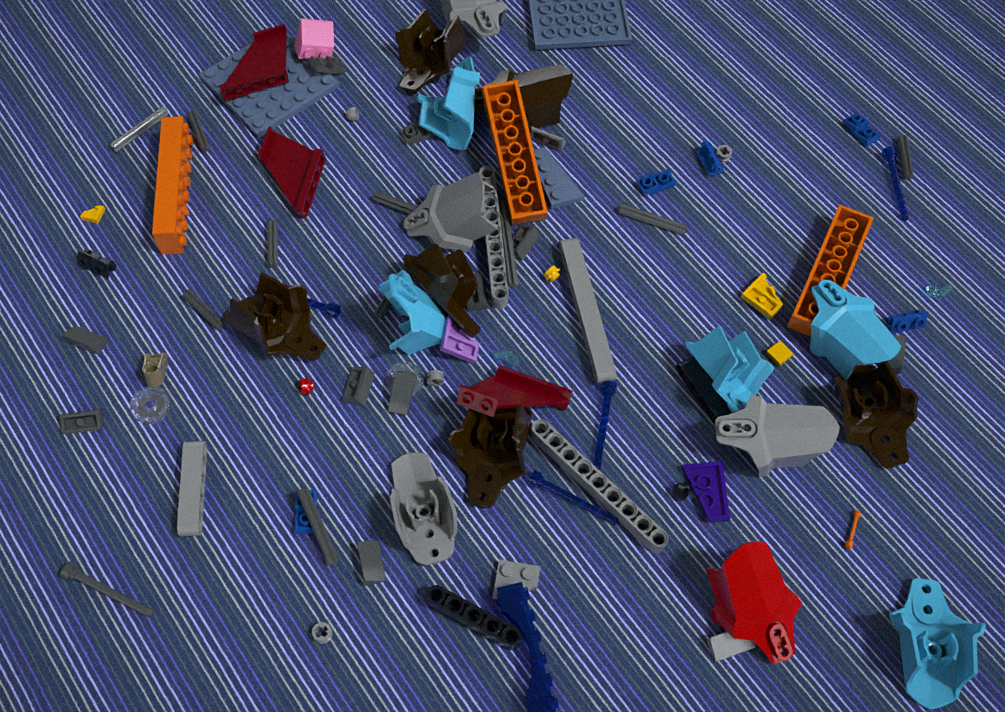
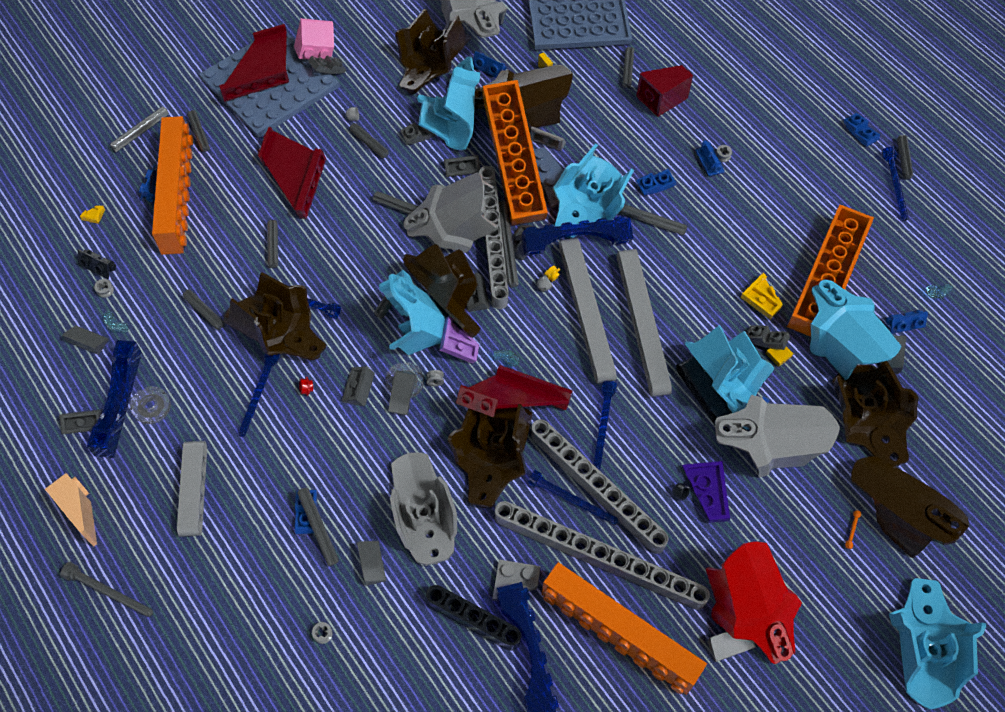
dark tan piece [142,352,168,388] -> none
none -> light nougat slope [45,473,97,547]
none -> clear blue arch [87,340,142,458]
none -> light grey bush [94,279,114,298]
none -> clear light blue arm [103,312,128,332]
none -> blue hinge [138,164,157,202]
none -> clear blue piece [238,353,280,437]
none -> dark grey axle [349,123,389,159]
none -> dark grey slope [444,155,480,177]
none -> blue hinge [473,51,507,78]
none -> light grey beam [495,501,710,610]
none -> clear blue arch [521,216,634,256]
none -> light grey hinge [537,275,553,291]
none -> yellow tile [538,52,553,68]
none -> orange brick [541,562,707,695]
none -> medium azure piece [553,143,634,239]
none -> light grey beam [617,249,672,397]
none -> dark grey axle [622,47,634,88]
none -> dark red slope [636,65,693,117]
none -> dark grey slope [747,325,790,350]
none -> dark brown piece [851,456,969,558]

